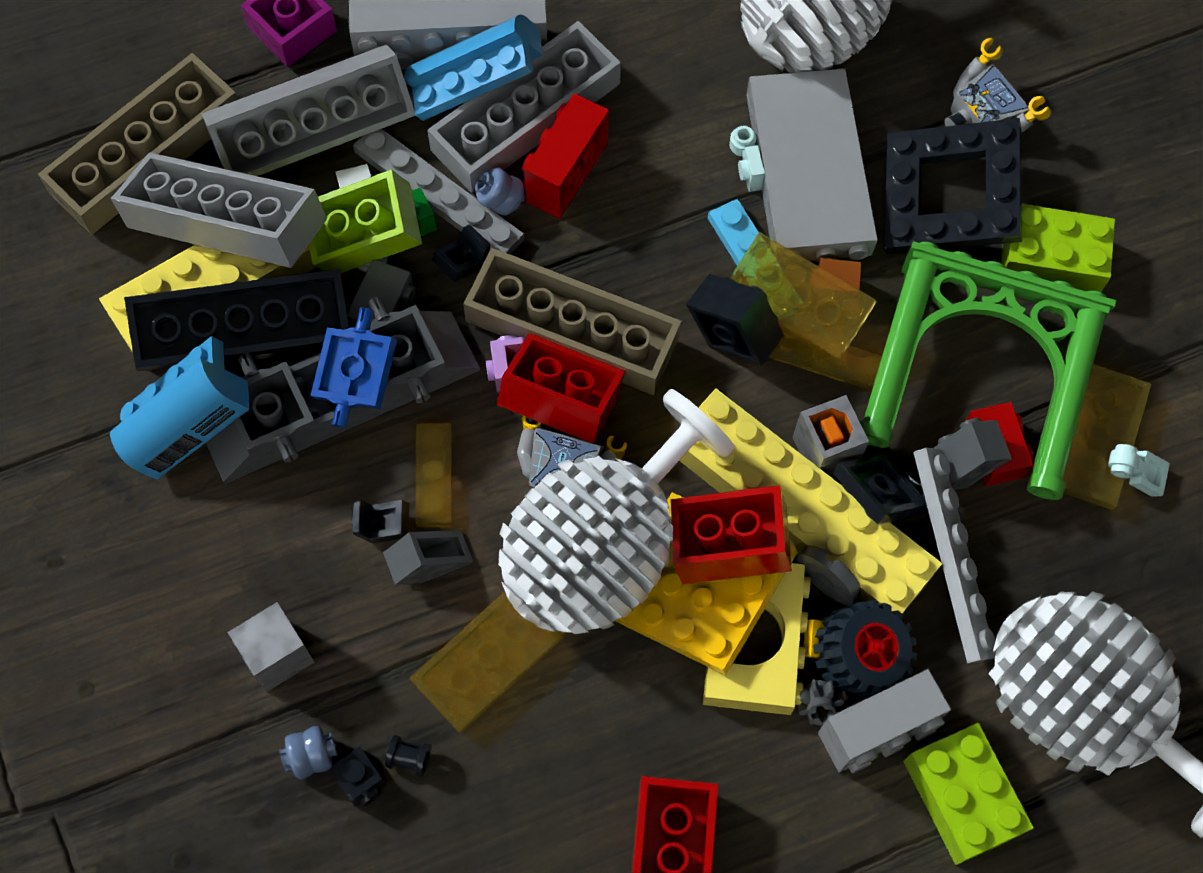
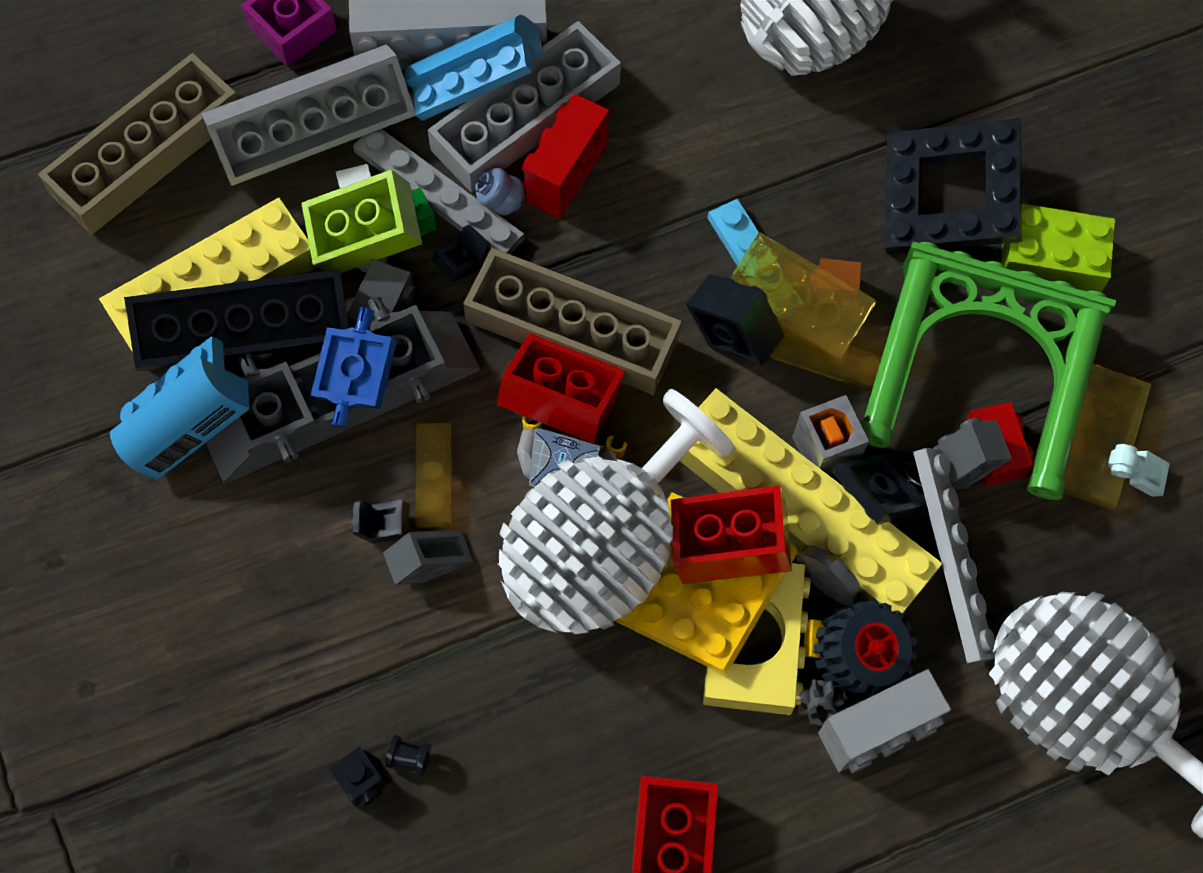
light grey brick [111,152,327,268] -> none
flat silver piece [228,602,314,692] -> none
sand blue piece [279,726,338,779] -> none
clear yellow plate [409,592,568,734] -> none
lavender bracket [486,335,525,392] -> none
light aqua plate [729,126,765,192] -> none
light grey brick [746,69,877,266] -> none
lime brick [903,723,1033,865] -> none
torso [945,38,1051,133] -> none

